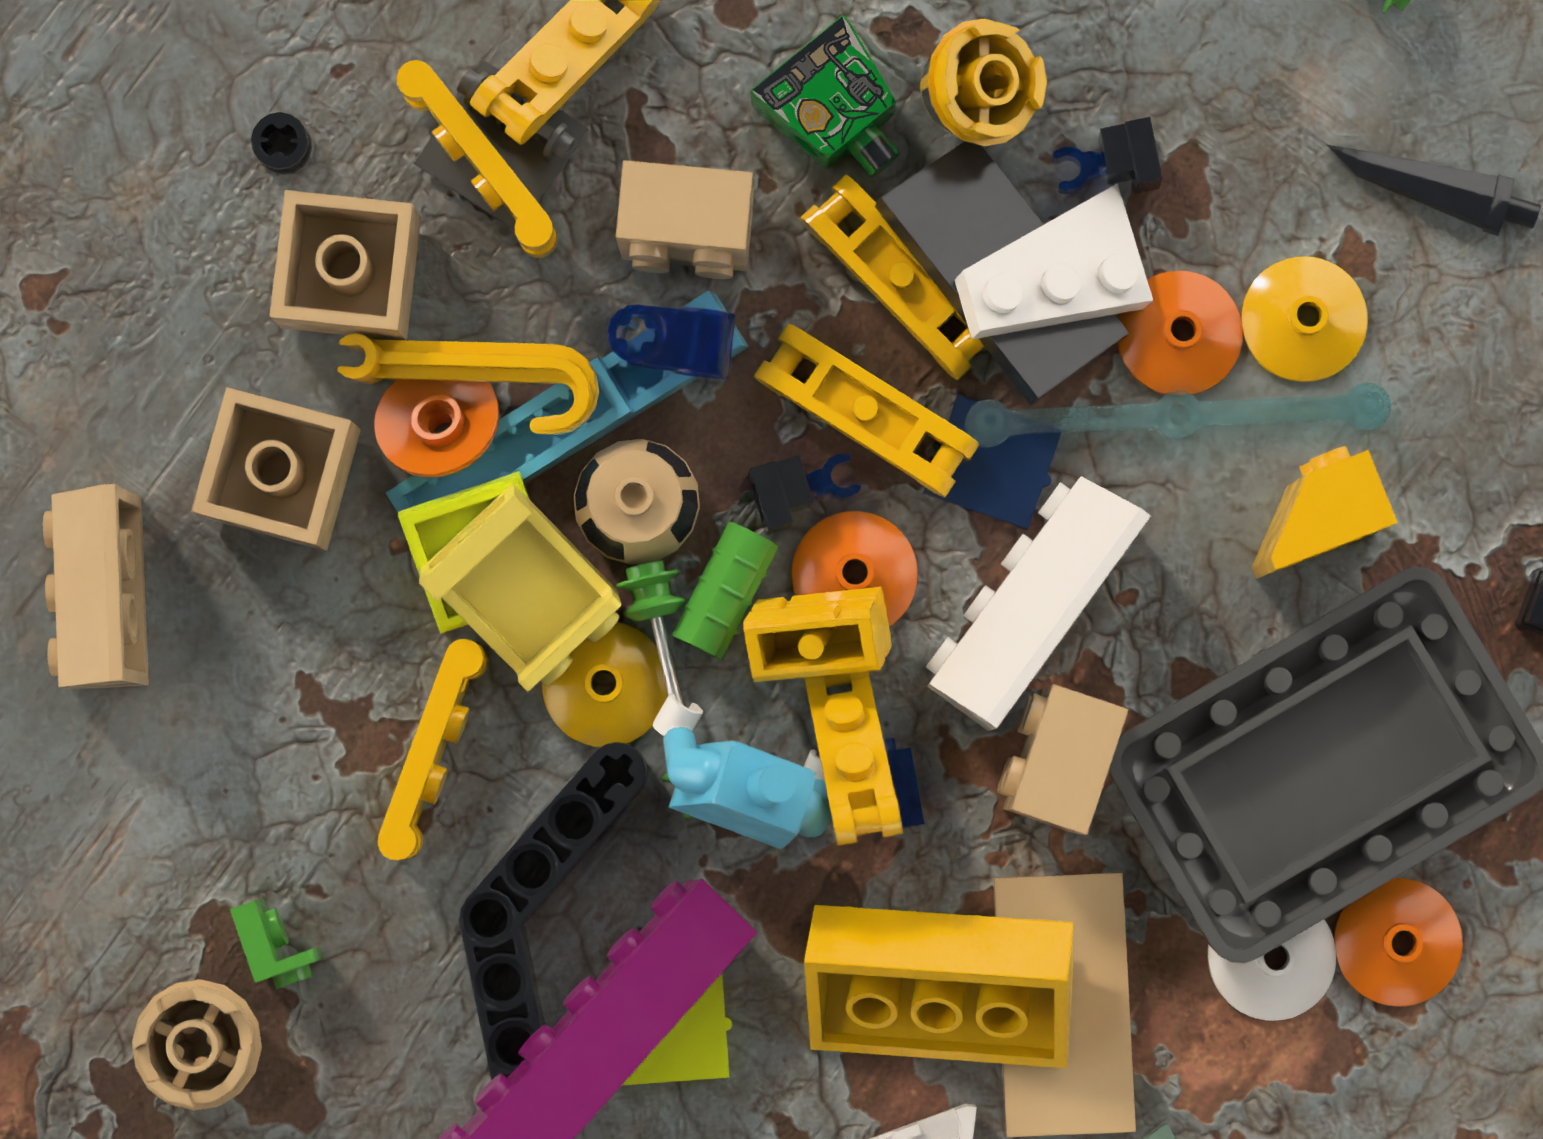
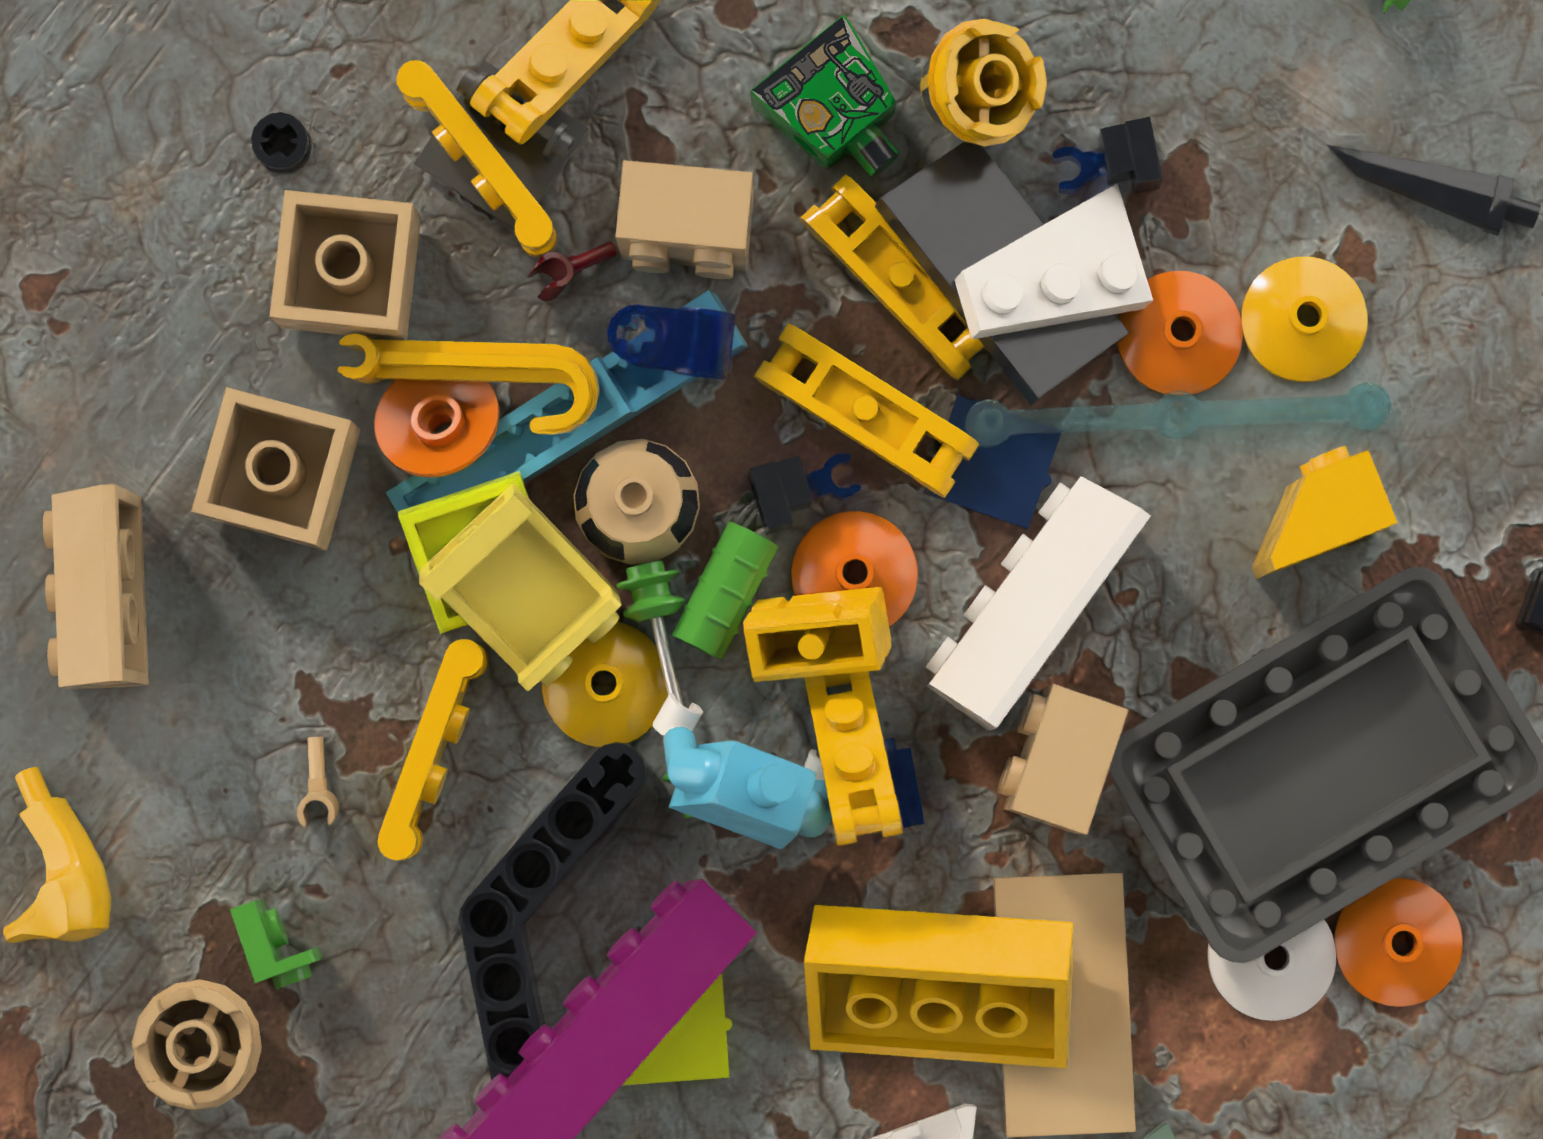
none -> yellow animal [3,767,111,943]
none -> tan hand [297,737,339,828]
none -> dark red hand [527,241,617,301]

